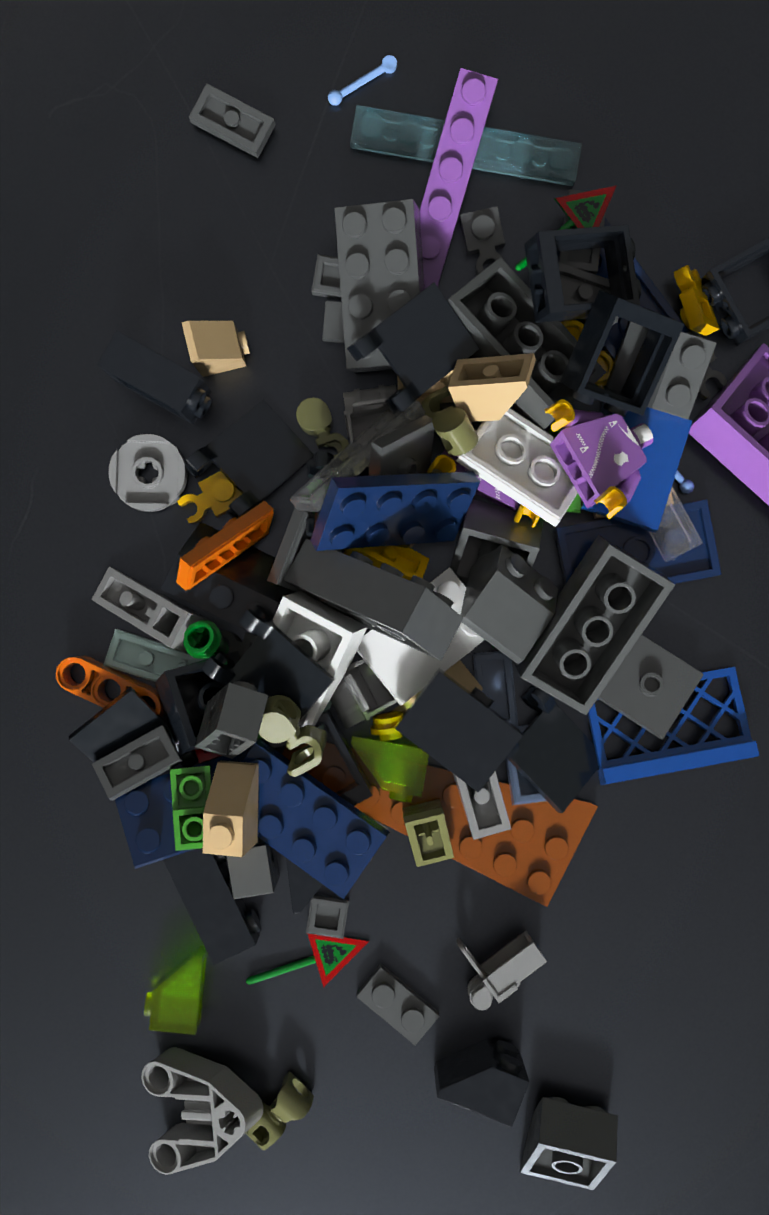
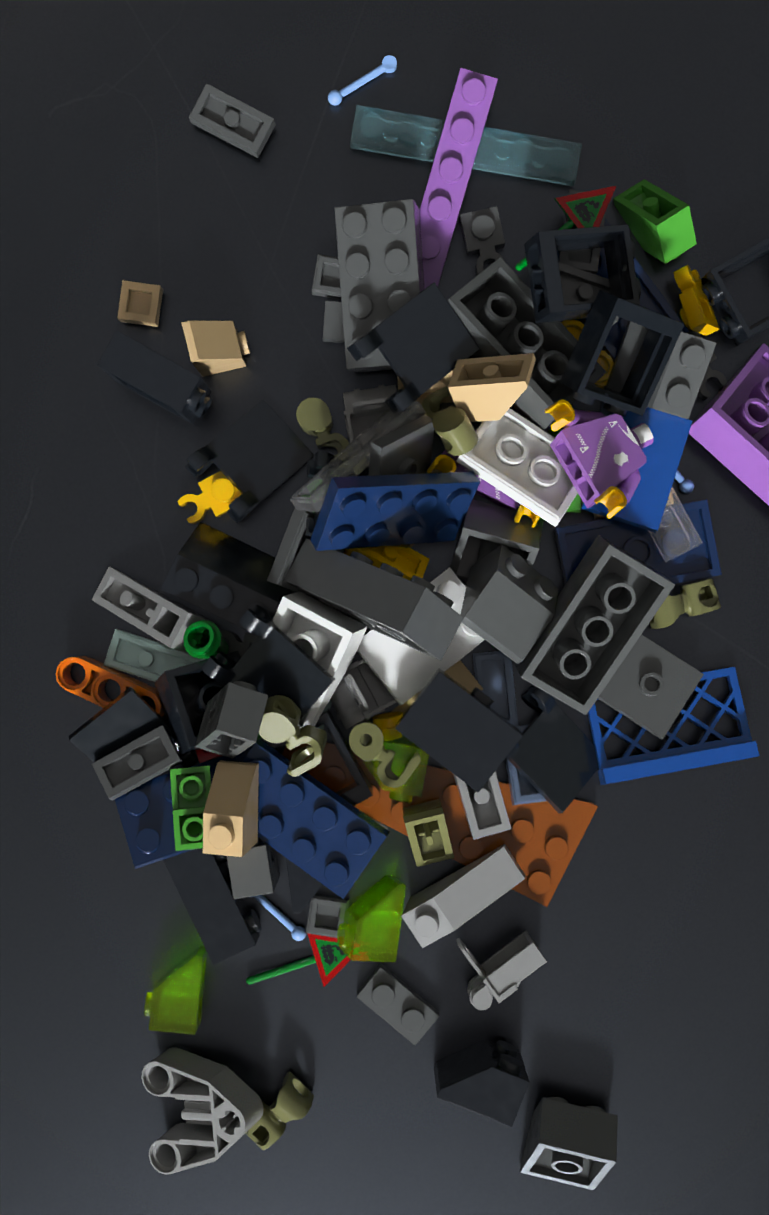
light grey plate [109,434,188,512] -> none
orange plate [176,501,274,591] -> none
none -> tan plate [117,280,163,327]
none -> light blue hinge [249,895,306,941]
none -> clear neon green slope [337,875,406,962]
none -> olive leg [349,722,421,788]
none -> light grey slope [401,844,526,948]
none -> bright green slope [613,179,697,264]
none -> olive leg [650,578,721,629]

